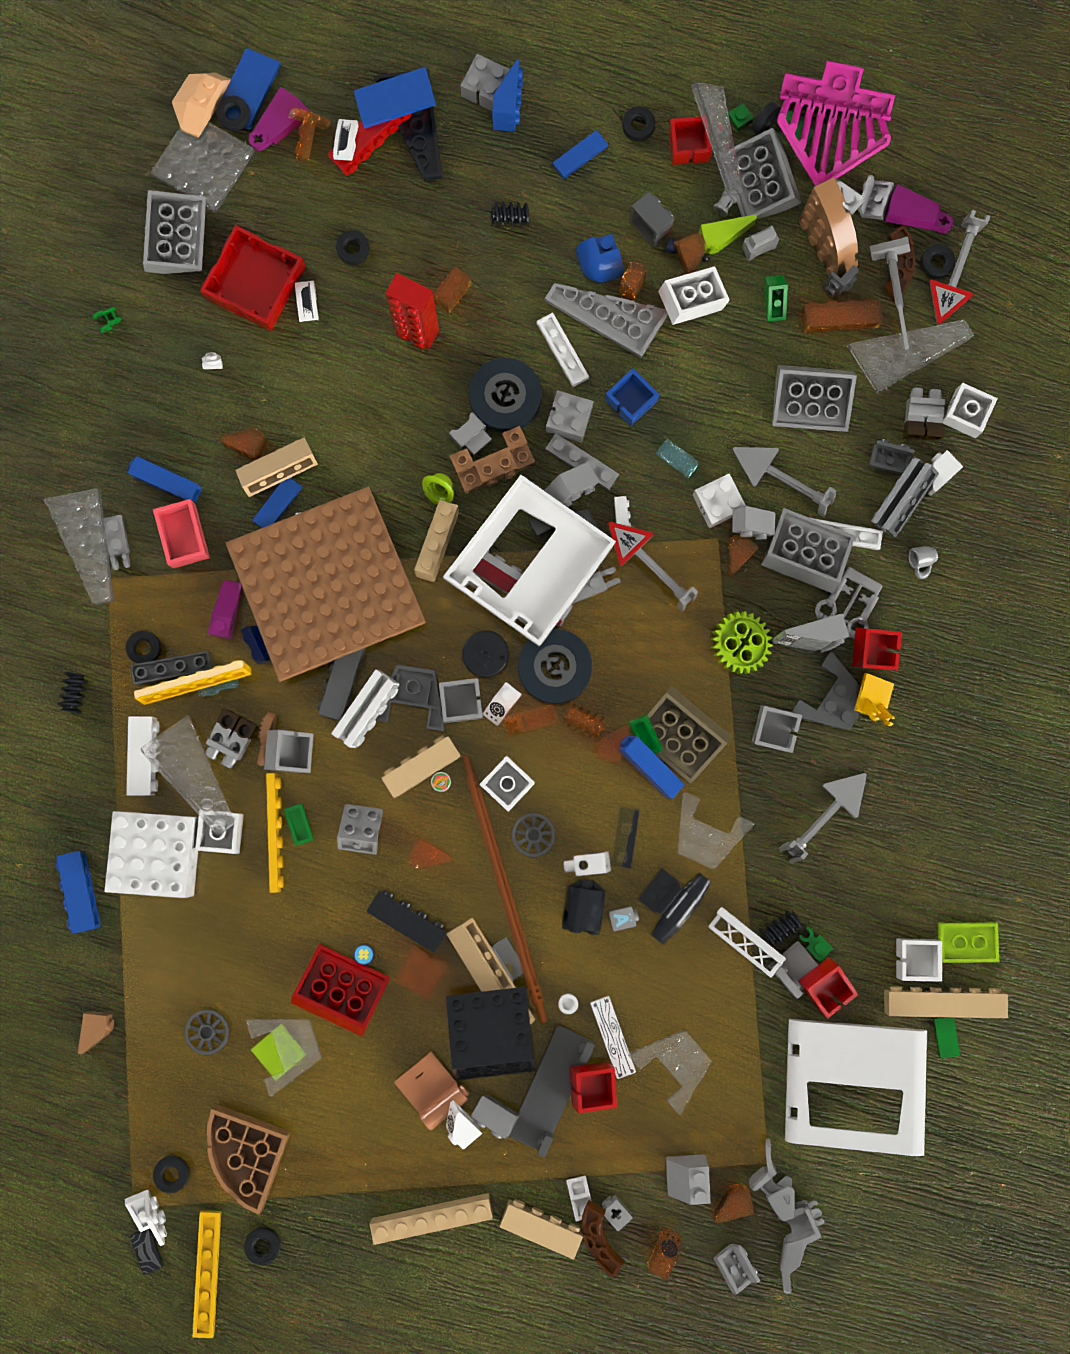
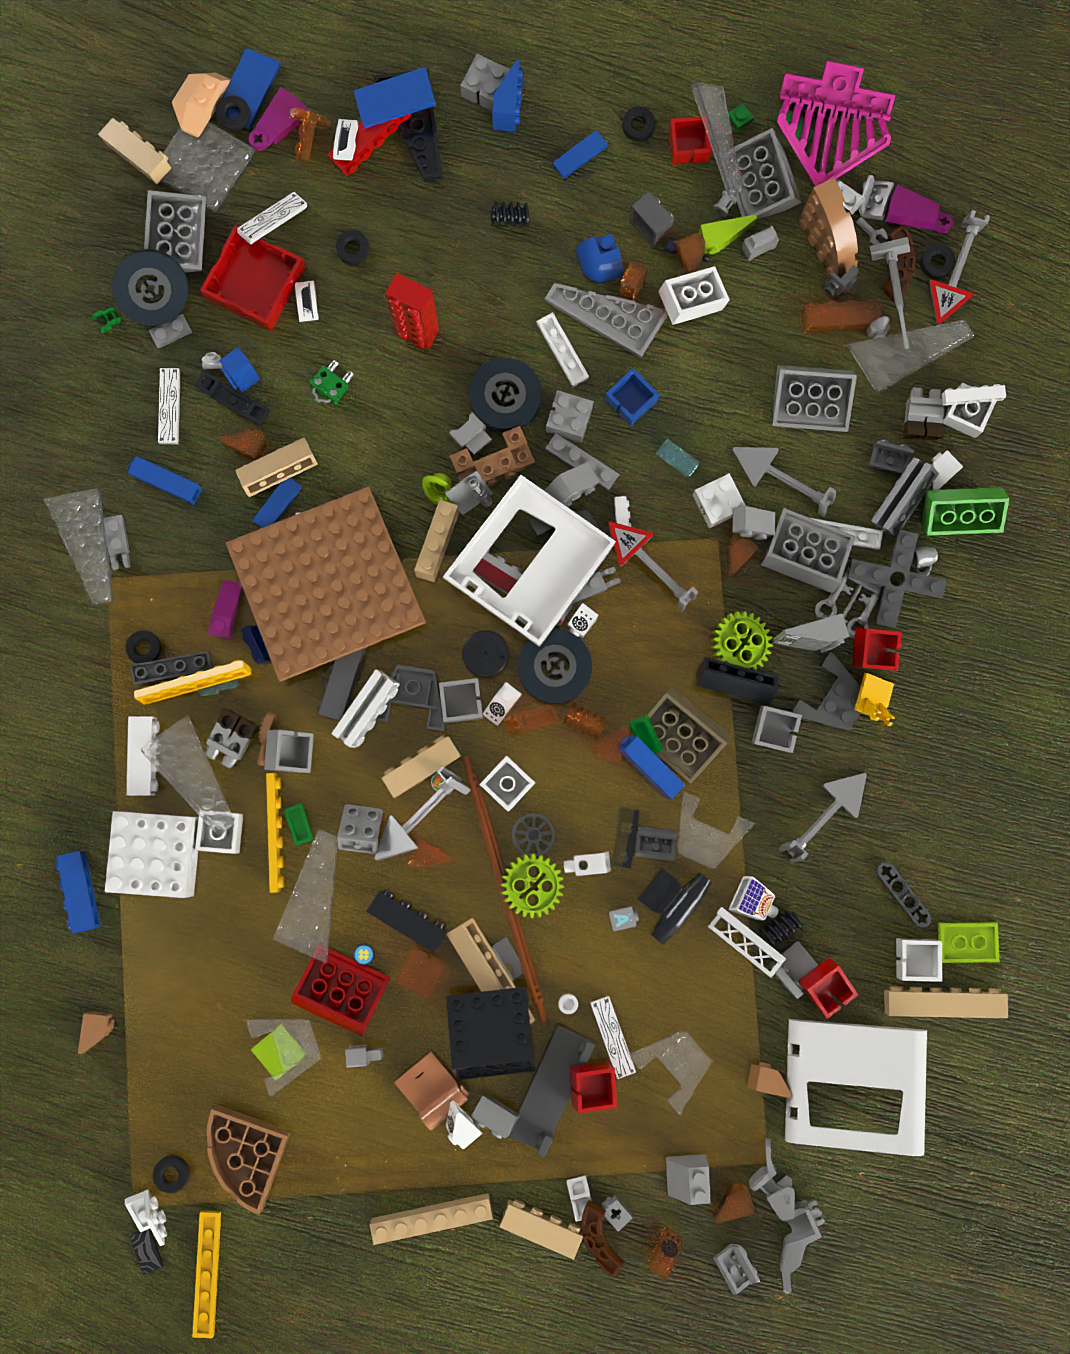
black piece [57,671,89,714] -> none
coral piece [153,499,210,569] -> none
dark grey wheel [184,1009,230,1055] -> none
black tyre [244,1227,281,1265] -> none
clear orange brick [433,266,471,314] -> none
black cylinder [562,879,606,935] -> none
black tyre [752,102,781,135] -> none
green slope [764,275,788,322] -> none
green plate [797,927,834,962] -> none
green tile [932,1017,960,1059] -> none
none -> tan brick [98,118,171,185]
none -> black wheel [112,249,188,326]
none -> light grey plate [149,314,193,349]
none -> white tile [158,368,180,444]
none -> black slope [194,370,271,426]
none -> blue brick [219,347,260,392]
none -> white tile [237,192,307,245]
none -> clear wing [272,829,338,963]
none -> green piece [309,360,354,405]
none -> light grey piece [345,1044,383,1068]
none -> light grey piece [374,766,471,861]
none -> light grey hinge [445,471,493,515]
none -> lime gear [500,854,564,918]
none -> white slope [567,603,598,638]
none -> dark grey bracket [635,826,677,861]
none -> black brick [696,657,779,705]
none -> torso [728,876,778,920]
none -> medium nougat slope [747,1062,792,1098]
none -> dark grey piece [847,530,947,628]
none -> light grey bar [856,217,888,246]
none -> light grey plate [866,316,890,339]
none -> dark grey beam [875,862,931,927]
none -> bright green brick [921,487,1009,535]
none -> white piece [942,384,1006,406]

